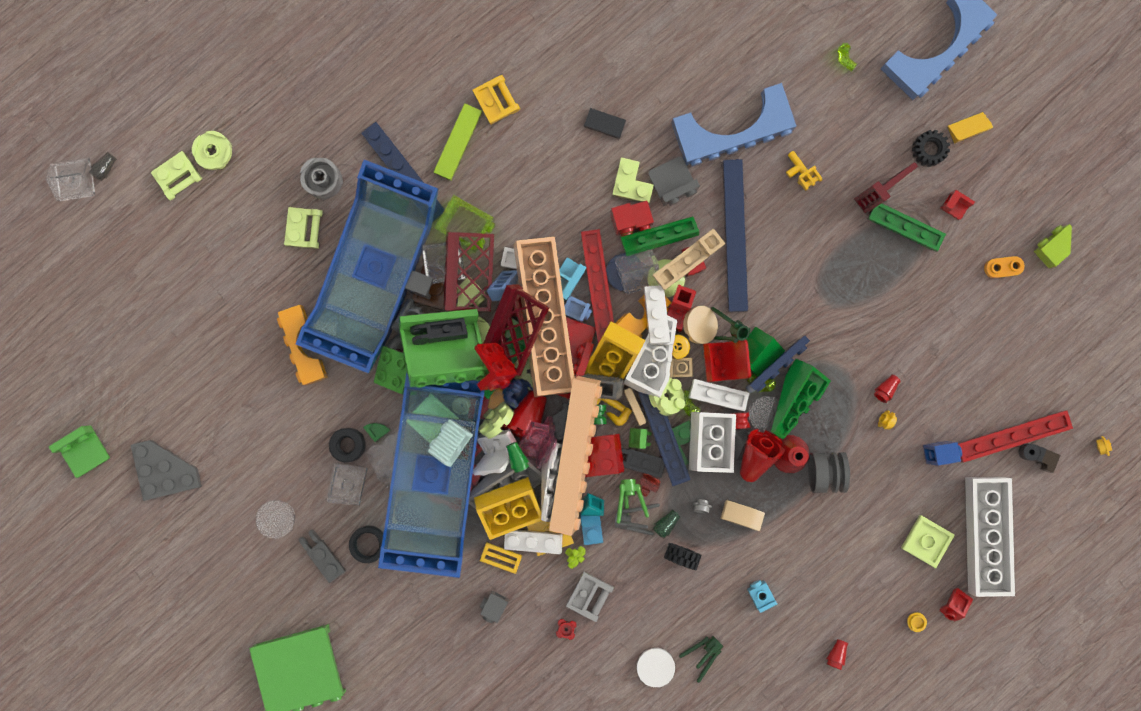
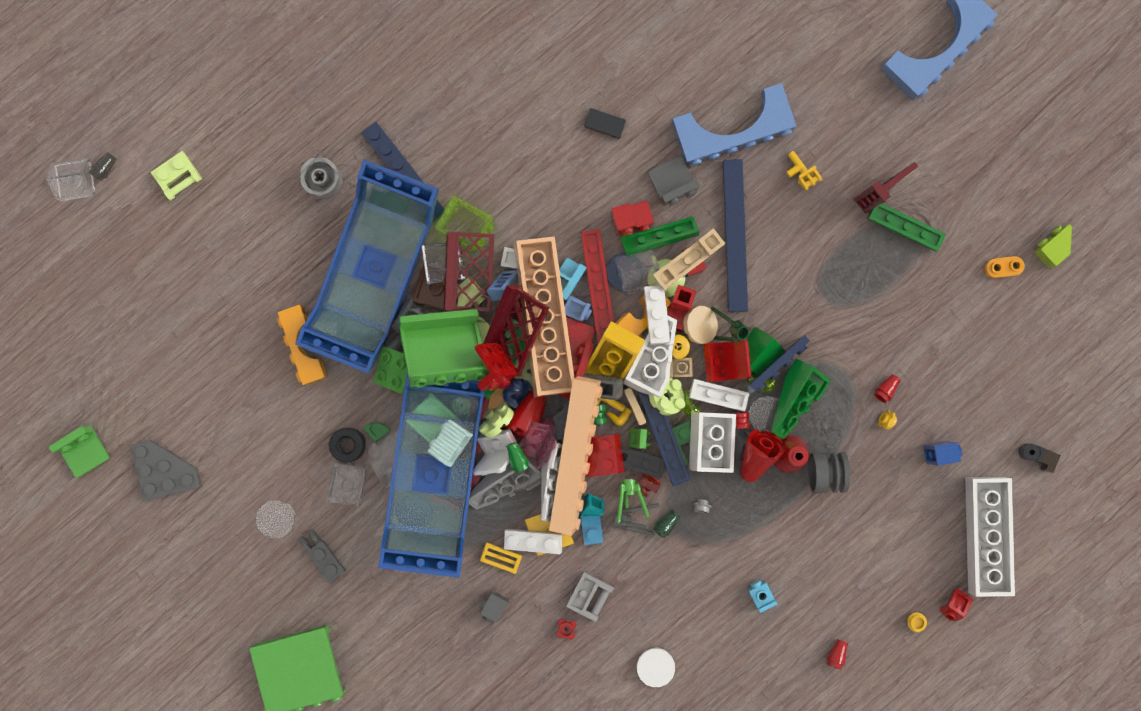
yellowish green plate [192,131,232,170] -> none
yellowish green plate [284,207,323,249] -> none
black tyre [349,526,384,563] -> none
dark grey panel [405,270,433,300] -> none
black hinge [410,318,468,345] -> none
lime tile [434,103,482,181] -> none
yellow plate [473,75,520,125] -> none
yellow brick [474,477,541,540] -> none
lime plant [565,546,586,569] -> none
yellowish green plate [612,158,654,204] -> none
black tyre [664,543,702,570] -> none
dark green plant [679,636,724,683] -> none
tan slope [720,500,765,531] -> none
clear neon green arm [837,43,857,72] -> none
yellowish green plate [901,515,955,568] -> none
black tyre [912,130,950,167] -> none
red panel [940,190,975,220] -> none
yellow slope [947,112,993,144] -> none
red plate [958,410,1073,463] -> none
yellow plate [1096,436,1112,456] -> none

